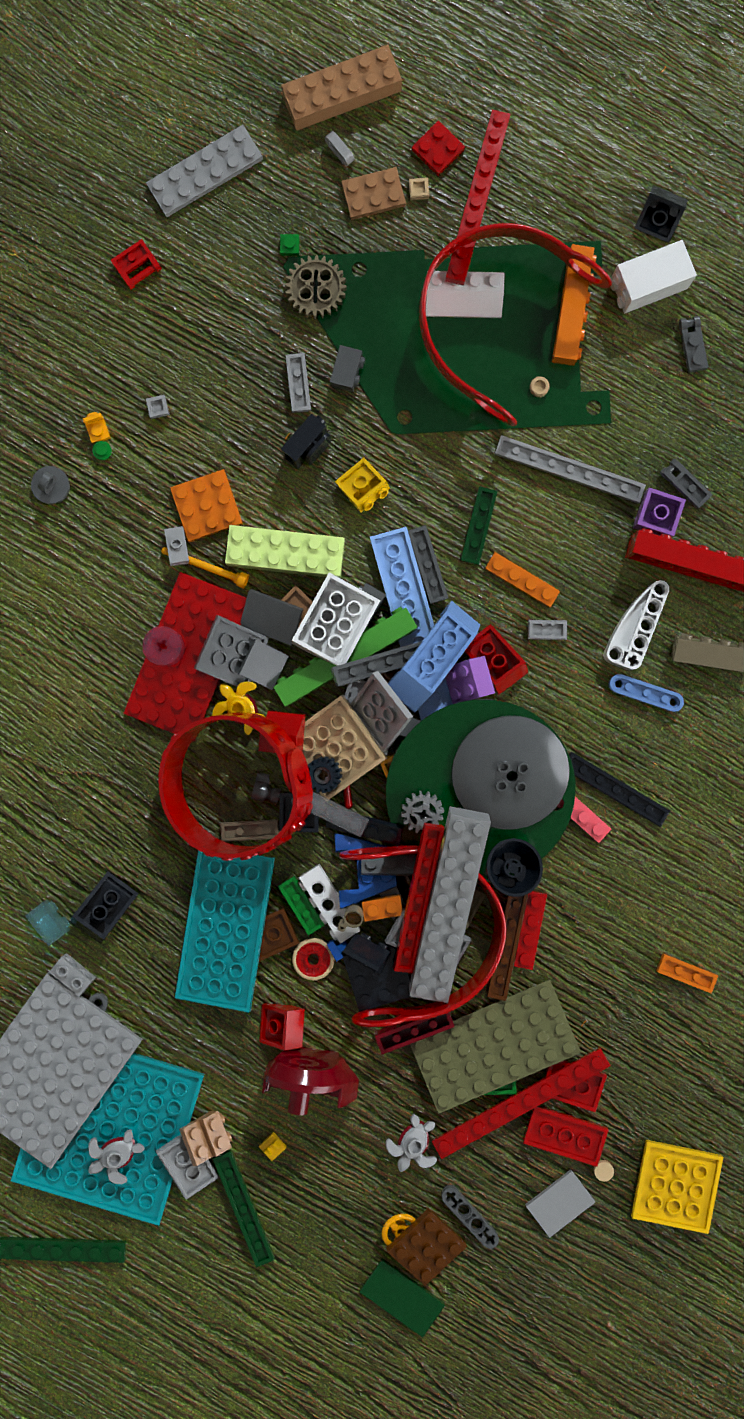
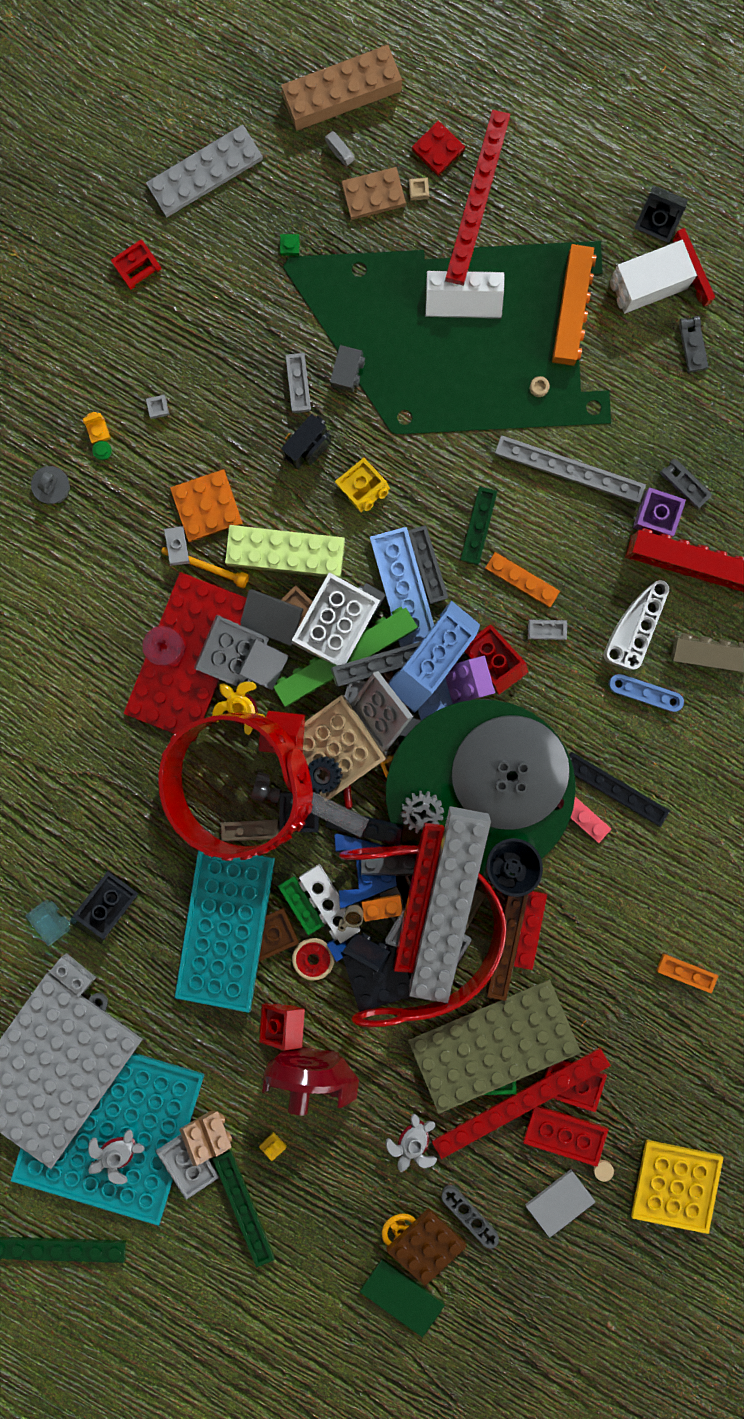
dark tan gear [285,255,347,319] -> none
dark red brick [375,1012,455,1055] -> none
red piece [419,223,612,426] -> none
none -> red plate [673,228,715,307]

